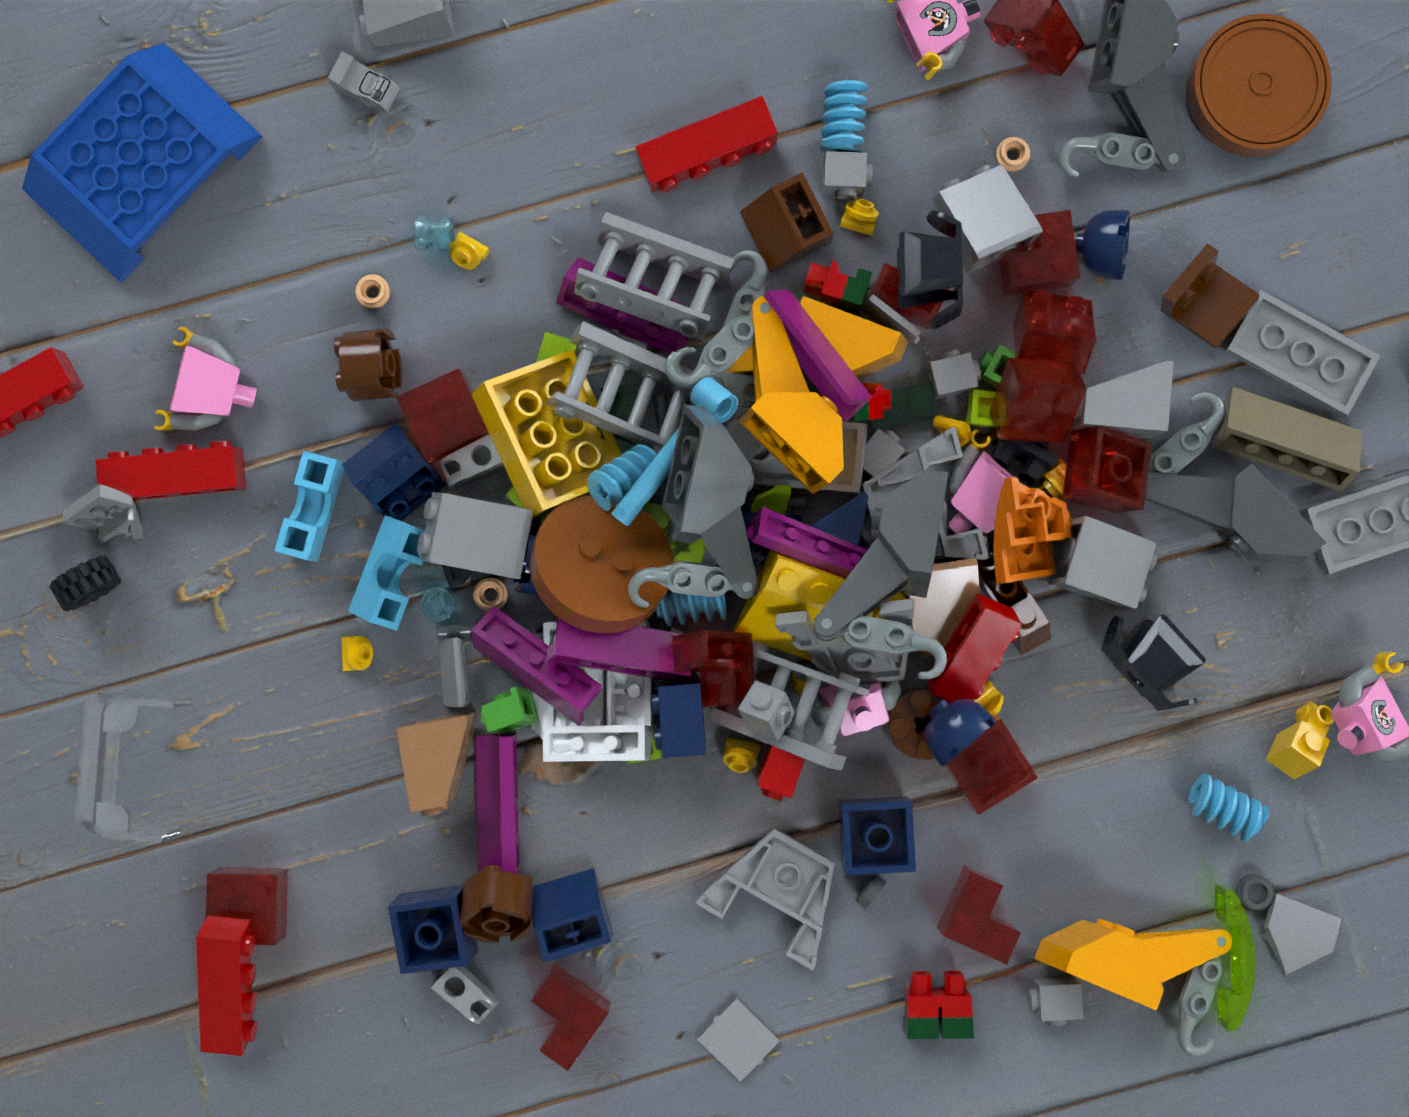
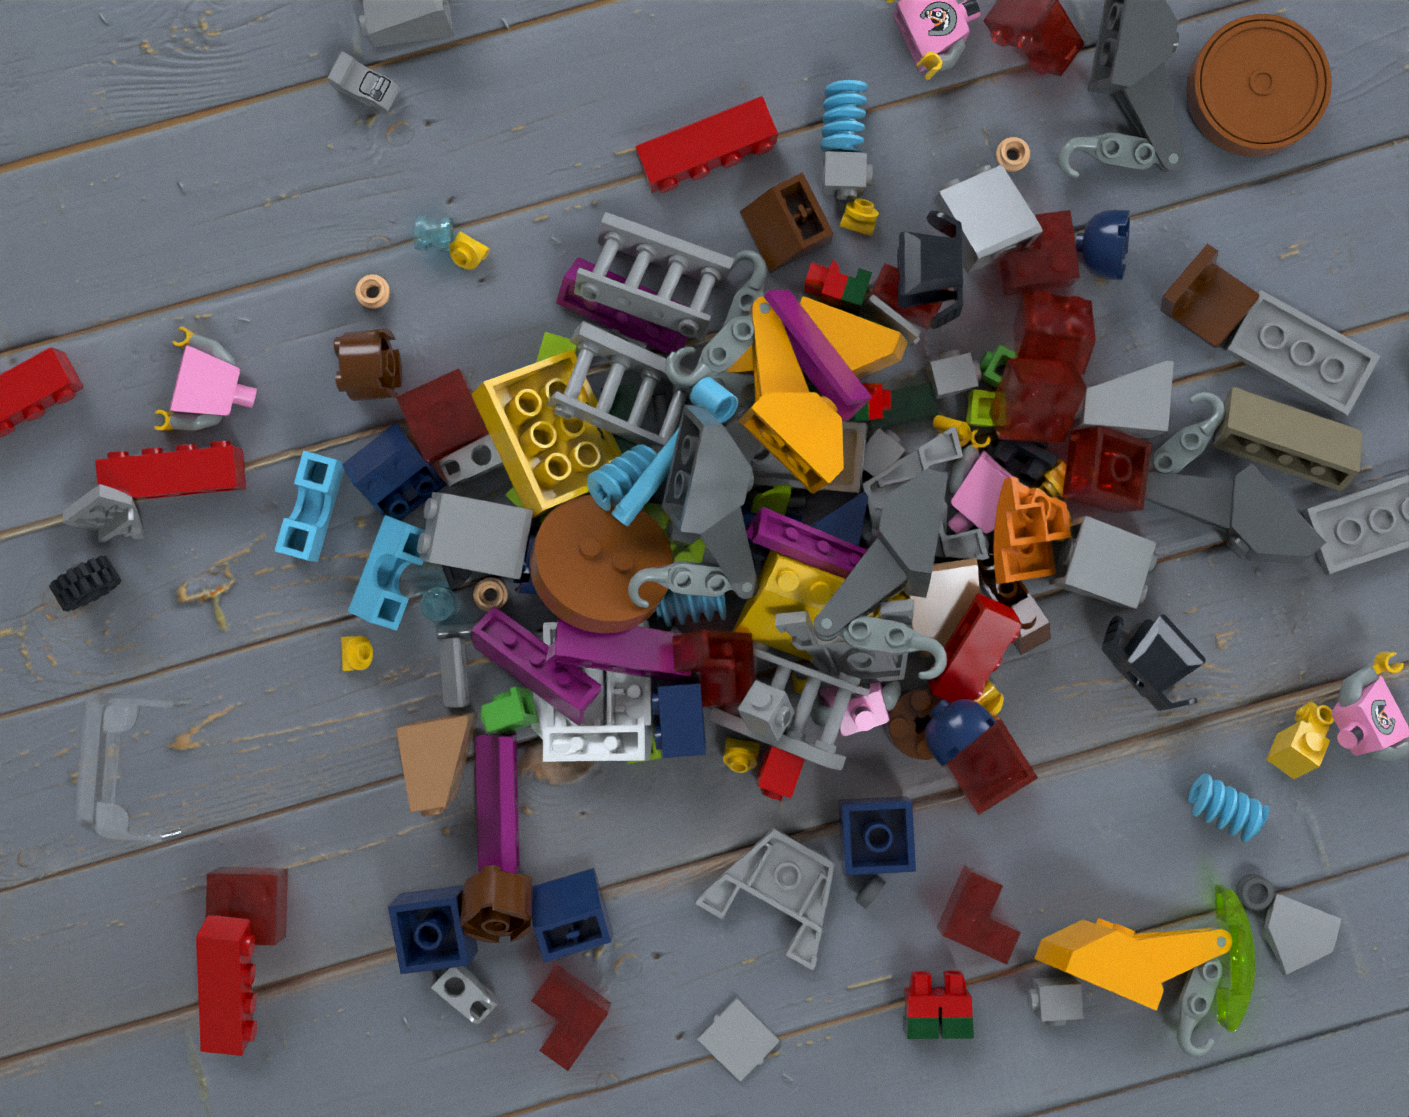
blue slope [22,43,263,283] -> none

